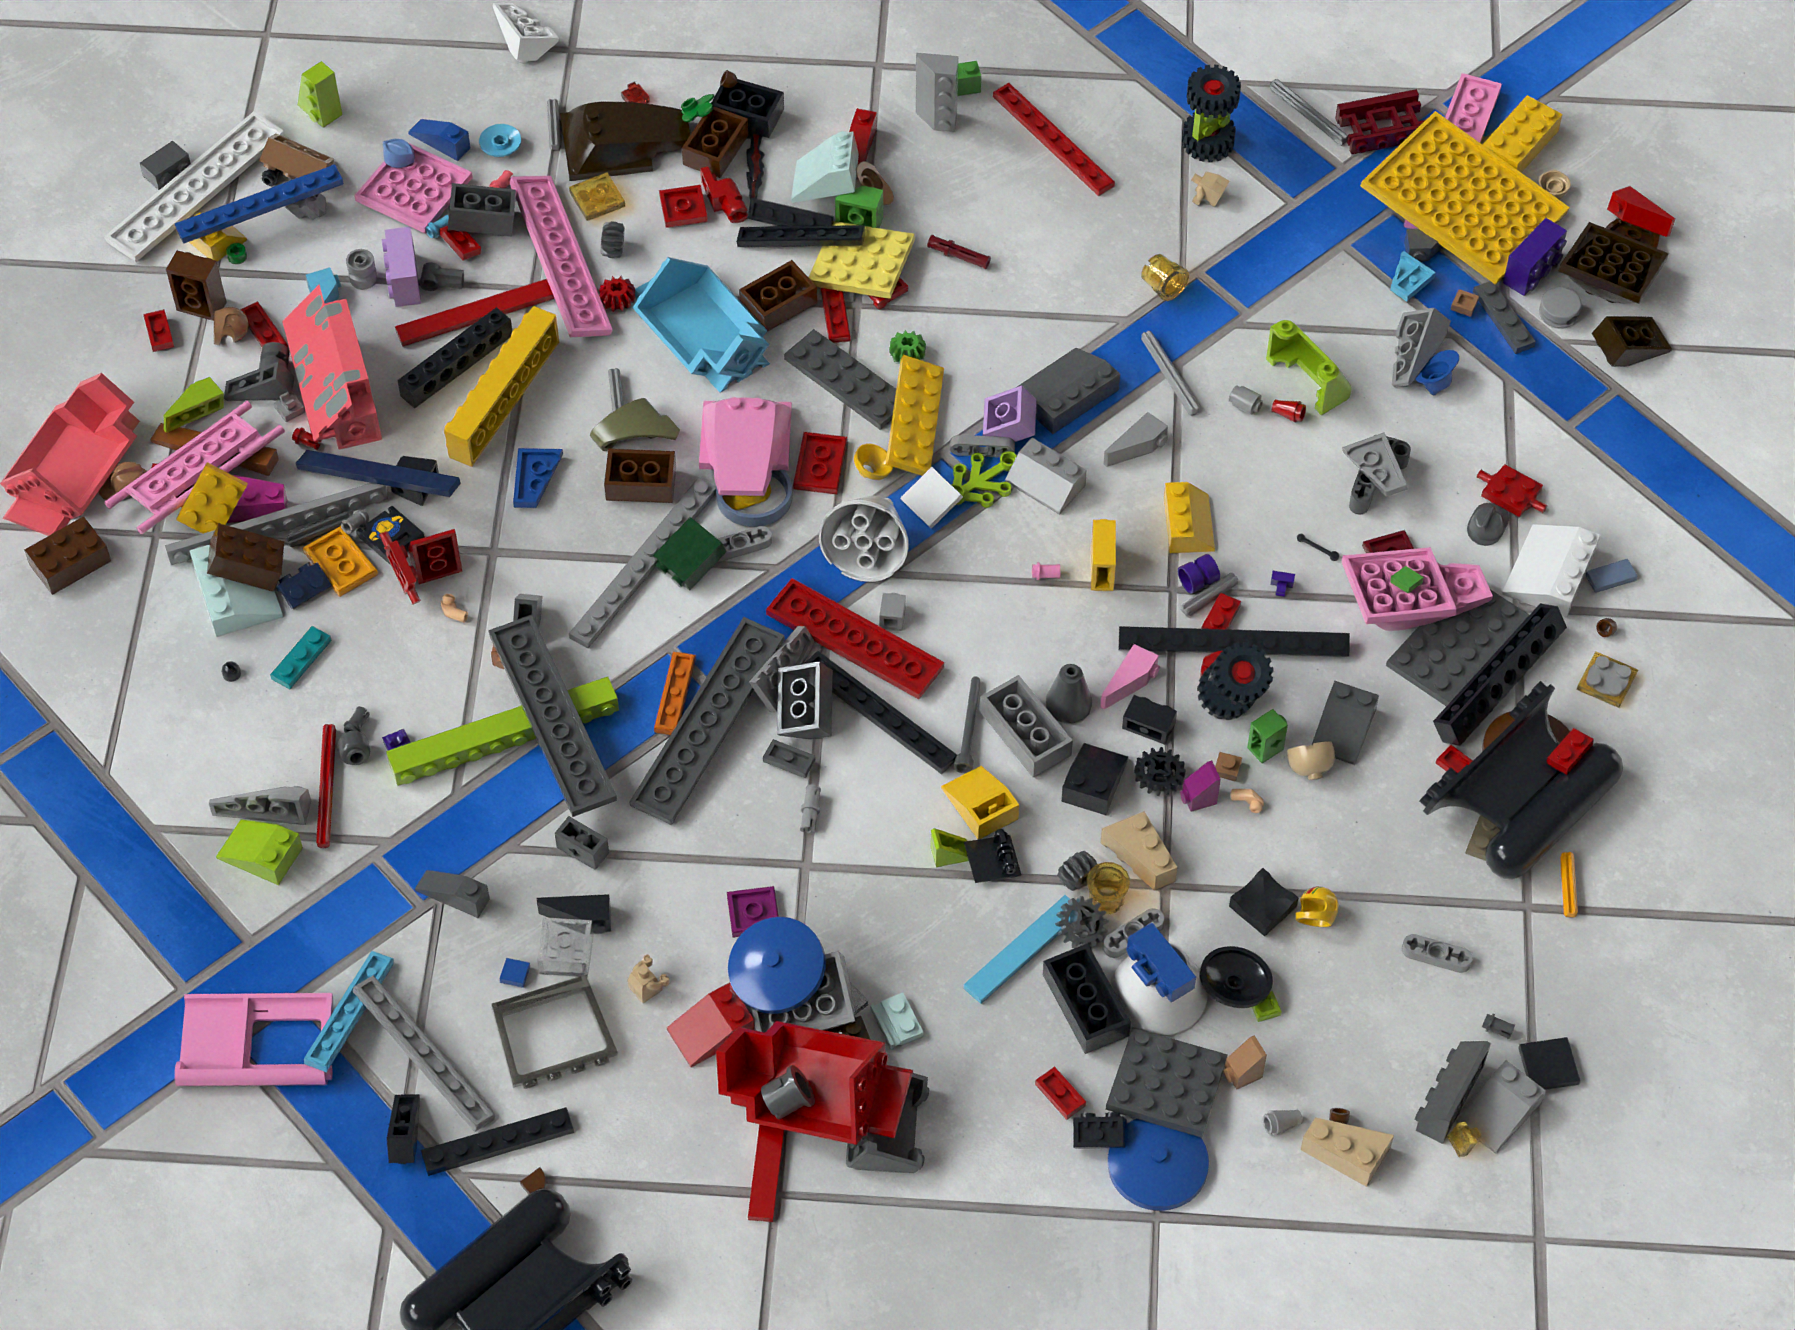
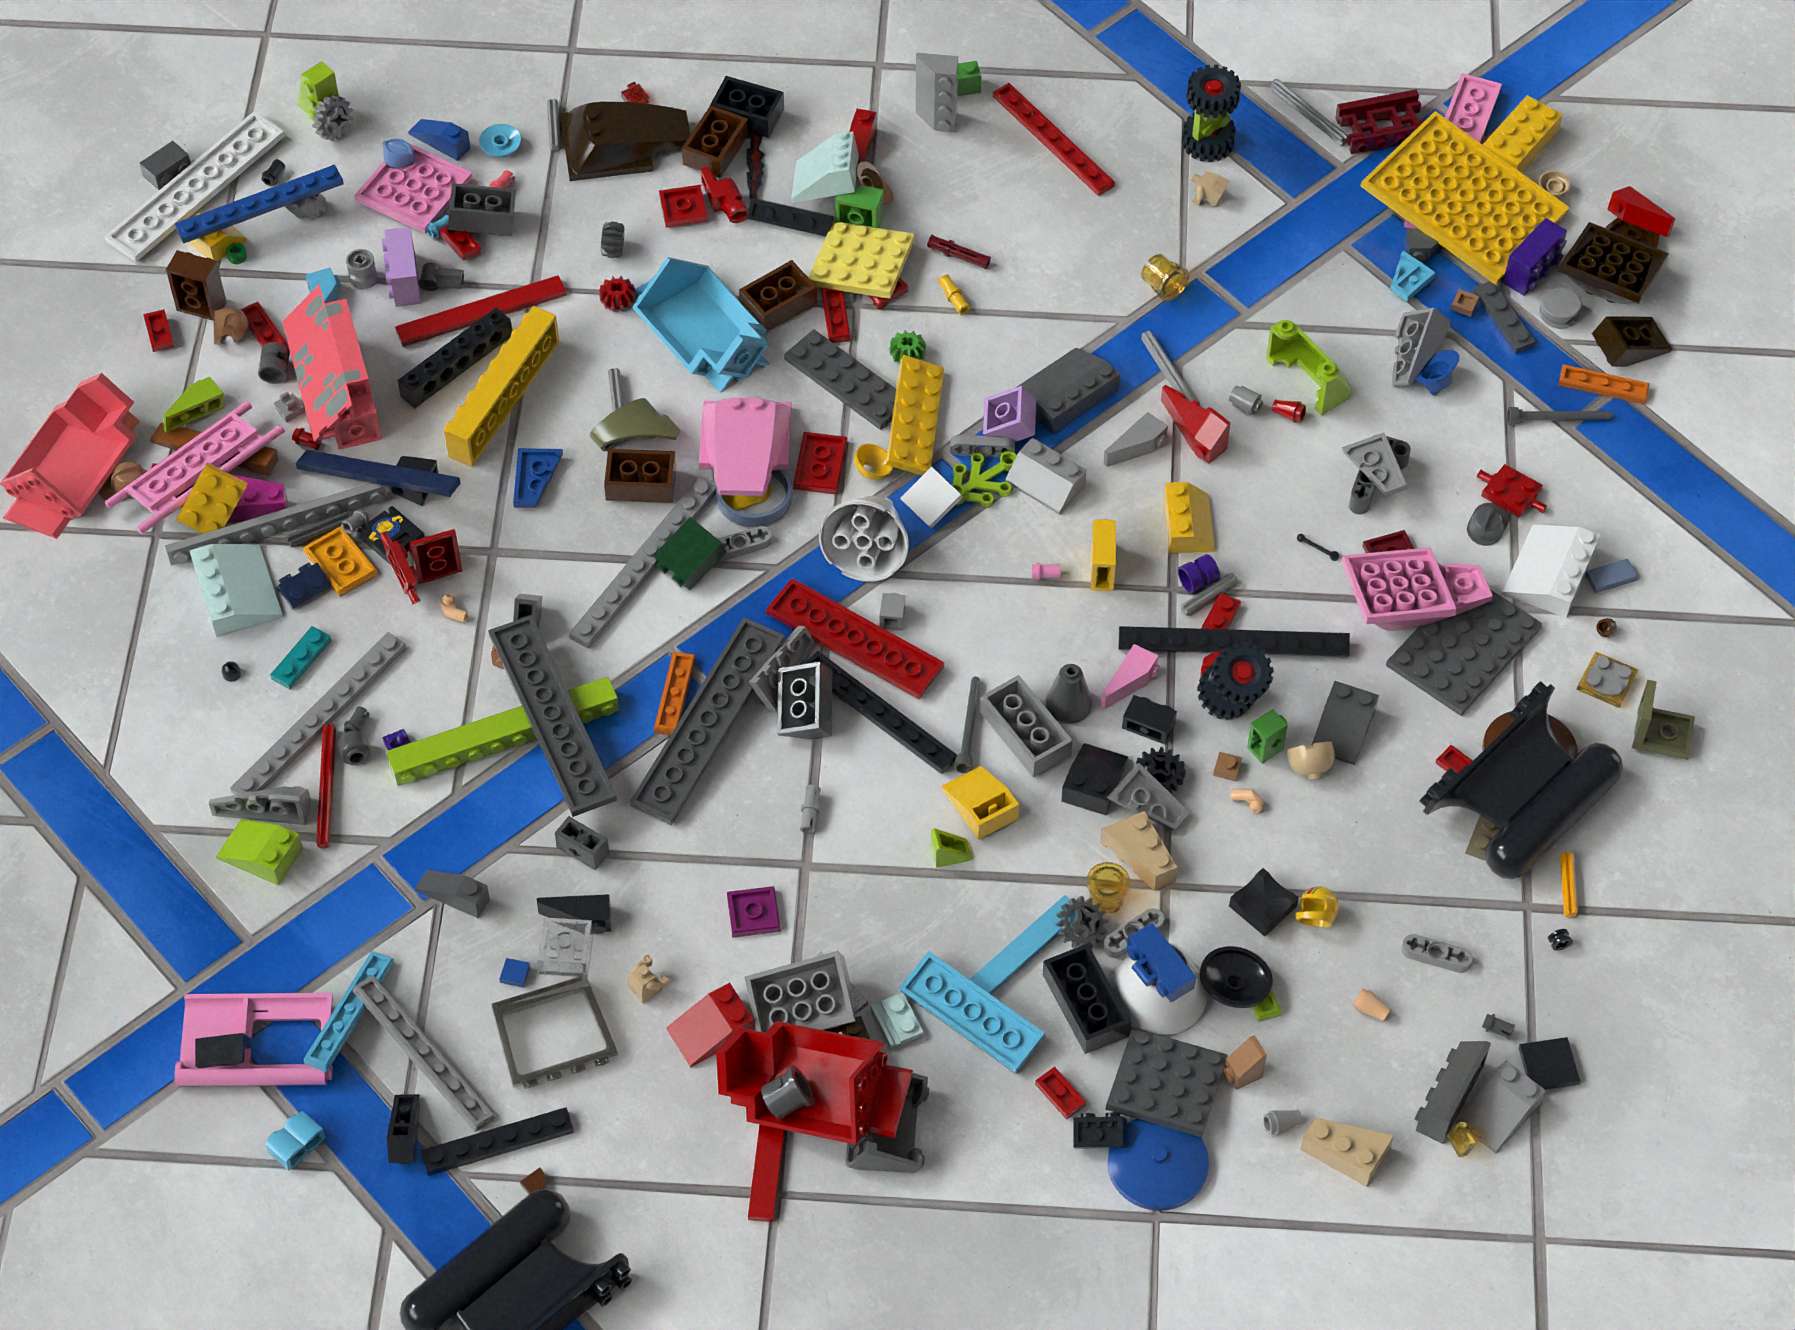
reddish brown brick [24,516,111,595] -> none
reddish brown brick [207,523,285,592] -> none
dark grey slope [224,362,295,401] -> none
medium nougat slope [259,133,334,179] -> none
white wedge [493,3,559,63] -> none
bright pink plate [510,176,613,337] -> none
clear yellow plate [569,172,625,221] -> none
green plate [681,94,715,123] -> none
reddish brown hinge [720,70,737,88] -> none
blue dish [728,917,826,1014] -> none
black tile [736,225,866,247] -> none
dark grey plate [763,739,815,778] -> none
black hinge [964,829,1022,883] -> none
dark grey gear [1057,851,1099,891] -> none
magenta slope [1180,760,1221,812] -> none
dark purple tile [1270,570,1295,597] -> none
reddish brown hinge [1329,1108,1350,1124] -> none
bright green tile [1390,566,1424,593] -> none
black brick [1433,603,1567,746] -> none
red plate [1547,728,1594,775] -> none
none -> black panel [195,1033,251,1069]
none -> light grey plate [230,632,406,795]
none -> medium azure brick [265,1111,325,1171]
none -> light grey gear [312,94,353,141]
none -> medium azure plate [899,951,1046,1074]
none -> yellow pin [937,274,970,315]
none -> light grey wing [1107,763,1190,830]
none -> red wedge [1161,385,1231,464]
none -> light nougat cone [1352,988,1391,1021]
none -> dark grey piece [1507,407,1613,425]
none -> black bush [1548,929,1573,951]
none -> orange tile [1558,364,1650,404]
none -> olive bracket [1632,679,1695,760]

